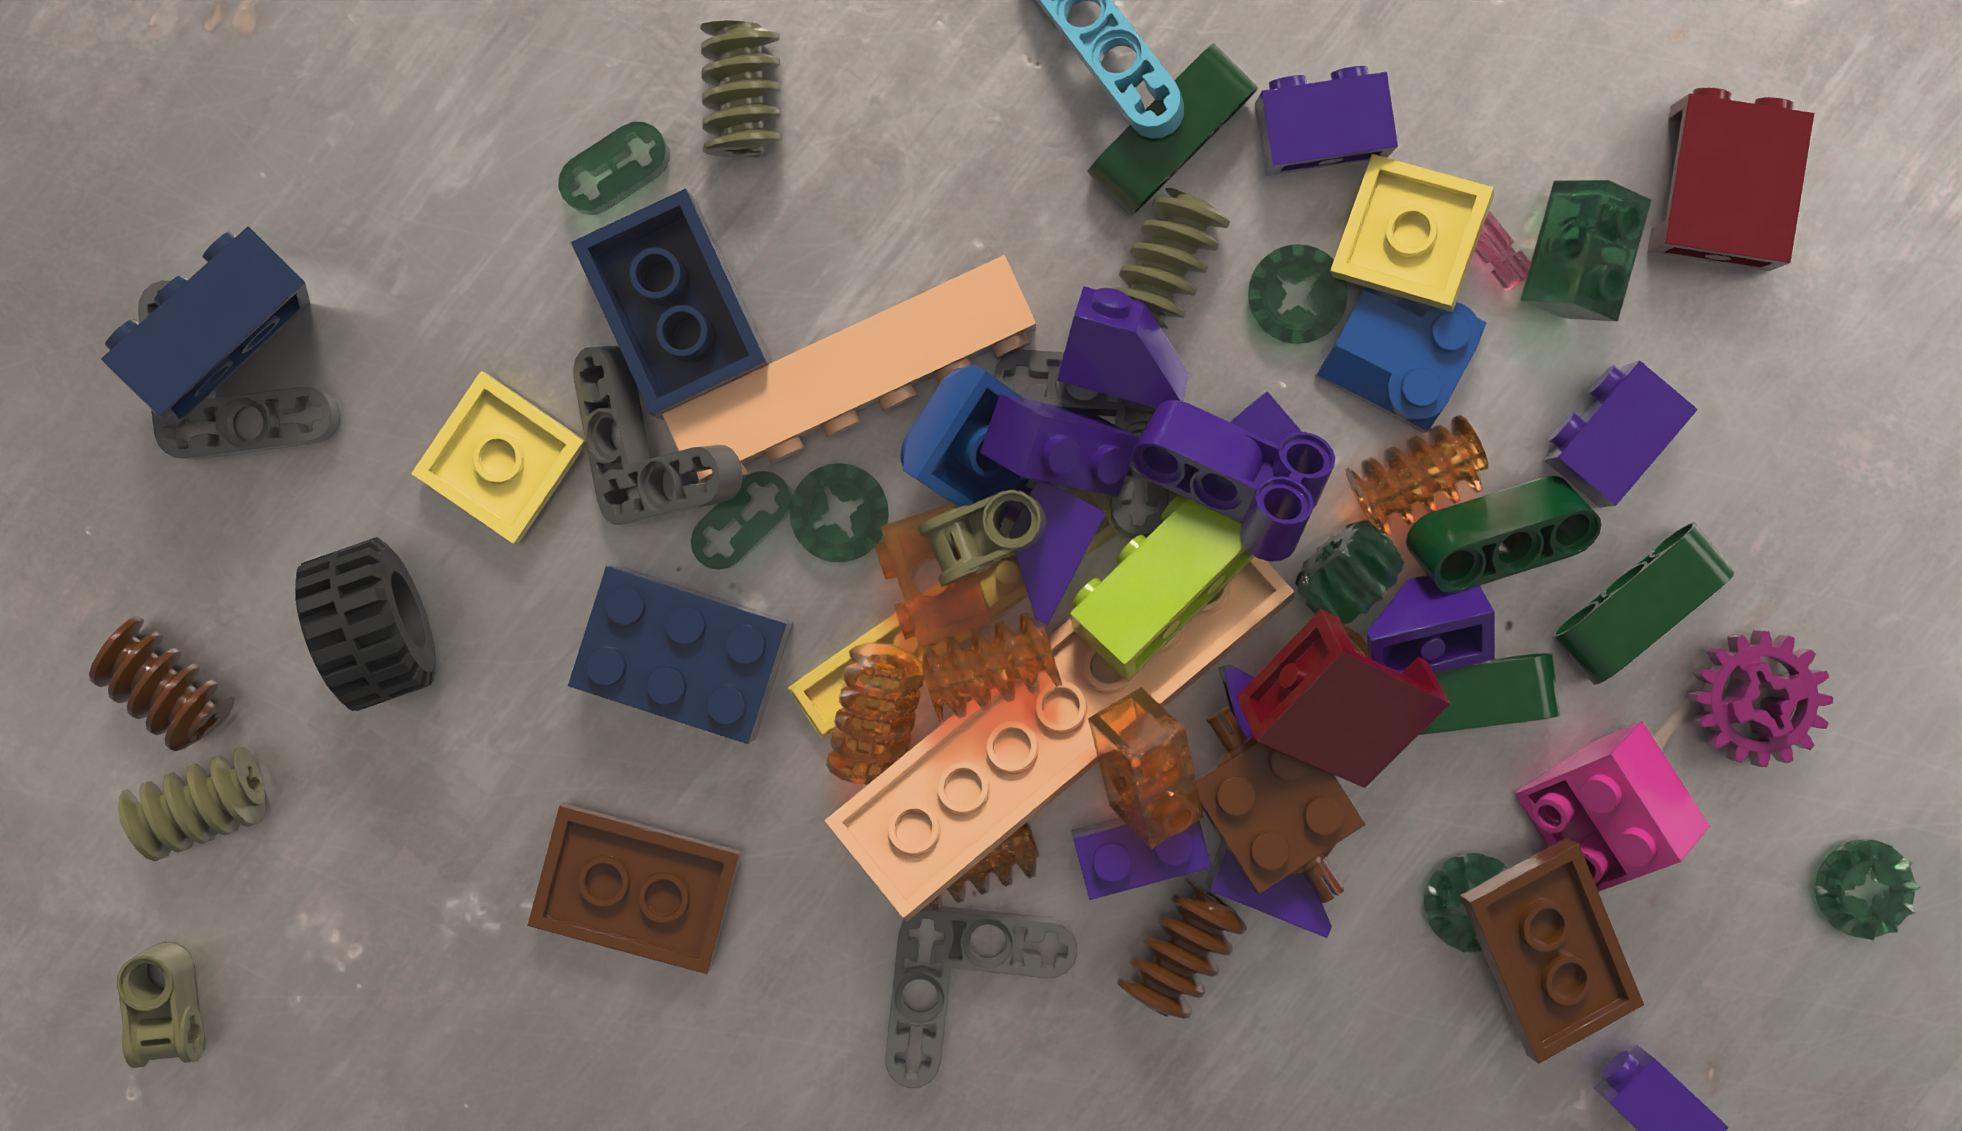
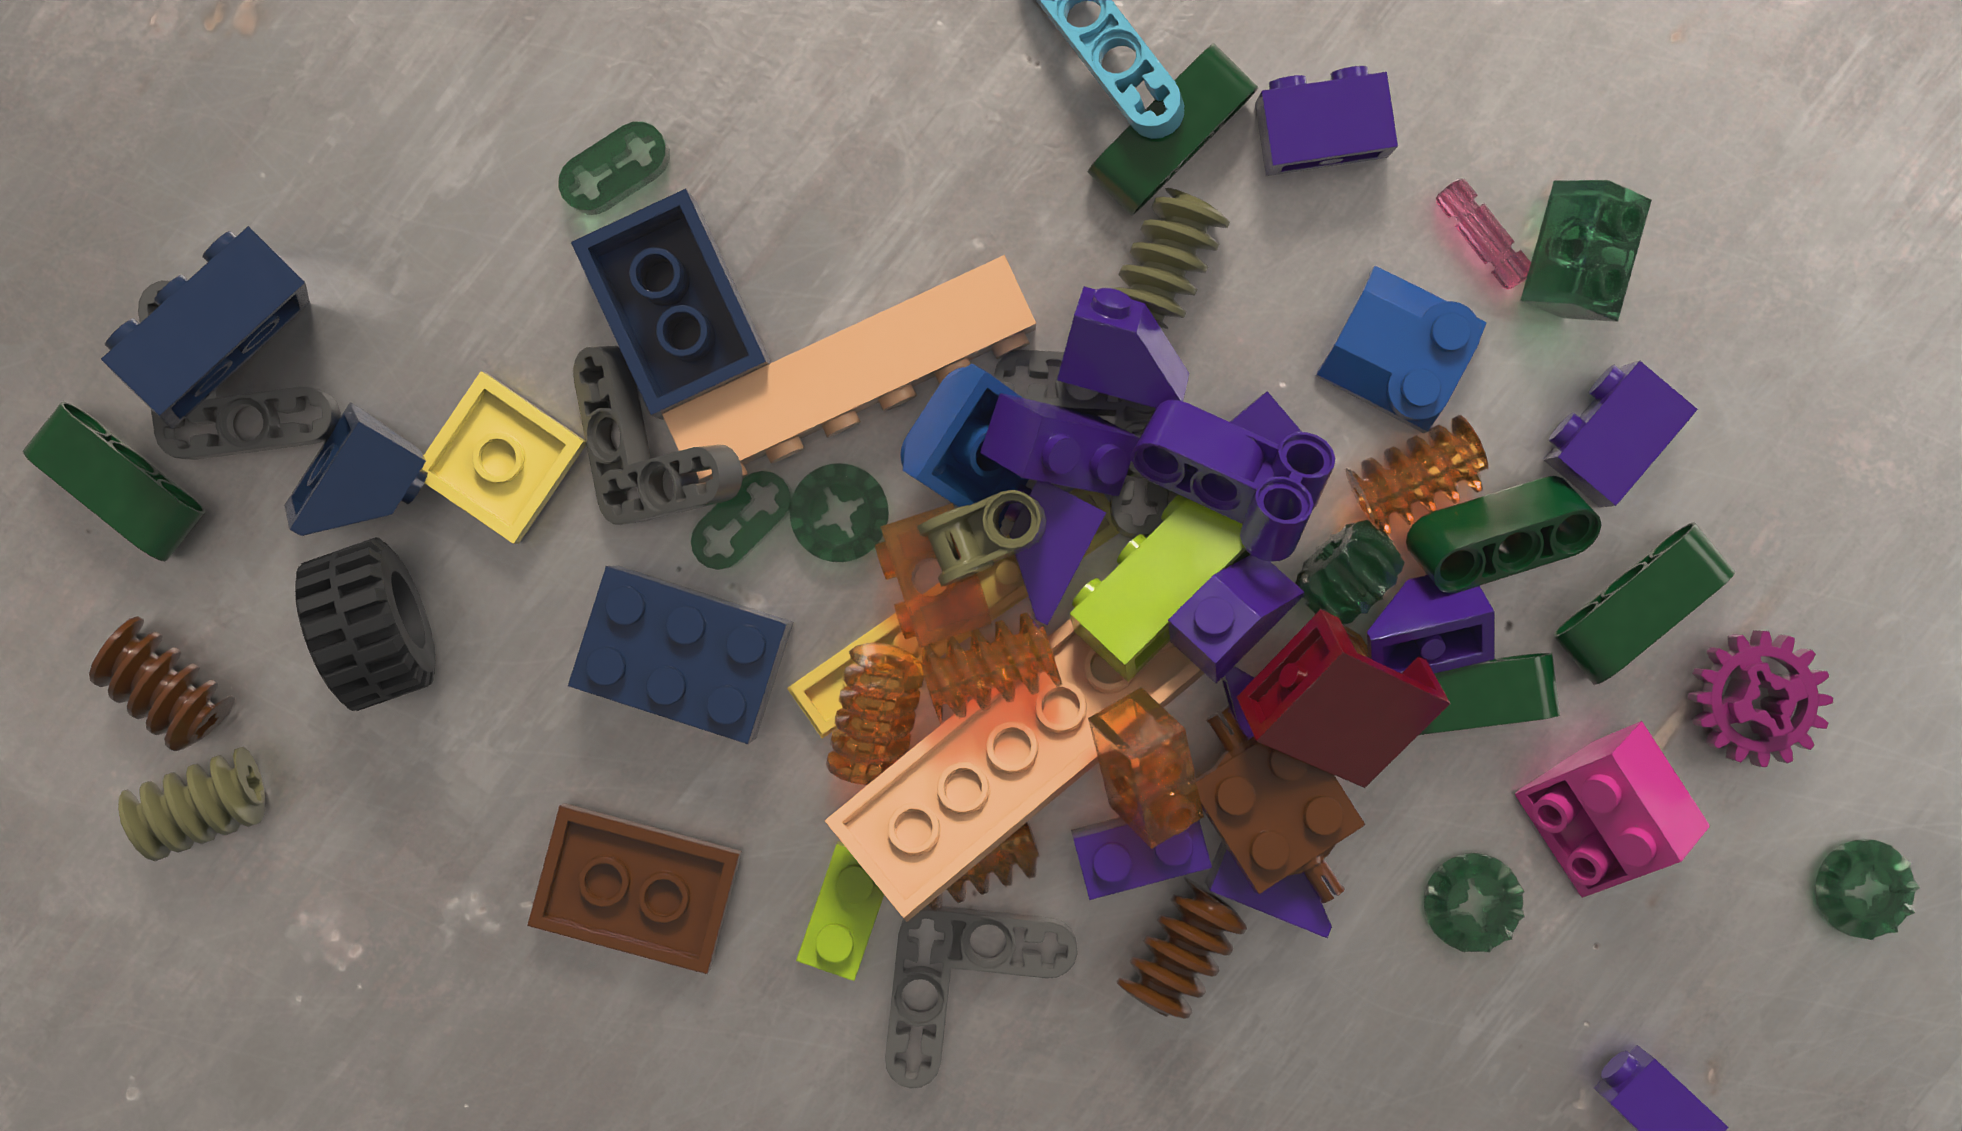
olive piece [117,942,204,1068] -> none
olive piece [700,20,782,157] -> none
clear green gear [1248,244,1348,344] -> none
light yellow plate [1330,154,1494,312] -> none
reddish brown plate [1459,838,1644,1064] -> none
dark red panel [1647,88,1815,271] -> none
none -> dark green beam [23,402,205,562]
none -> dark blue slope [284,402,428,536]
none -> lime plate [796,841,884,981]
none -> dark purple slope [1168,554,1304,684]

